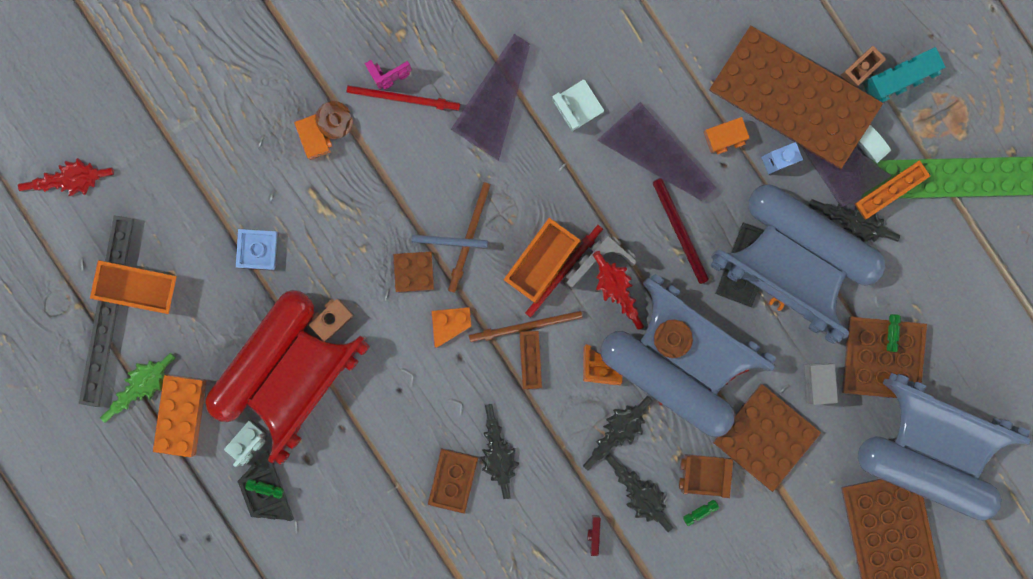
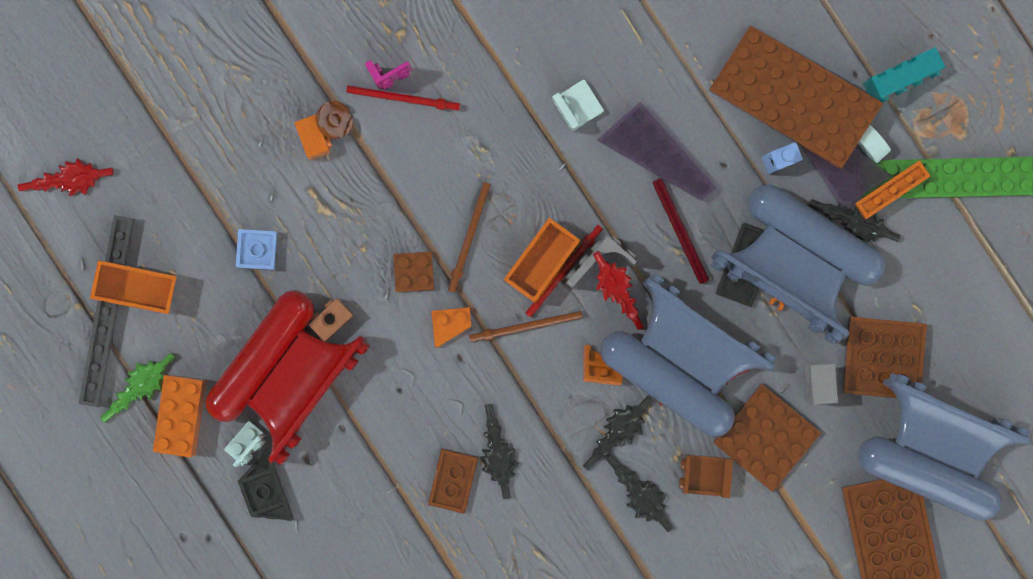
green axle [245,479,284,499] -> none
sand blue bar [412,235,488,248] -> none
clear purple wing [451,34,530,161] -> none
dark orange plate [519,331,542,389] -> none
dark red plate [587,515,601,556] -> none
dark orange tile [654,320,693,358] -> none
green axle [683,500,719,526] -> none
orange brick [704,117,750,155] -> none
nougat brick [840,46,886,87] -> none
green axle [887,314,901,352] -> none

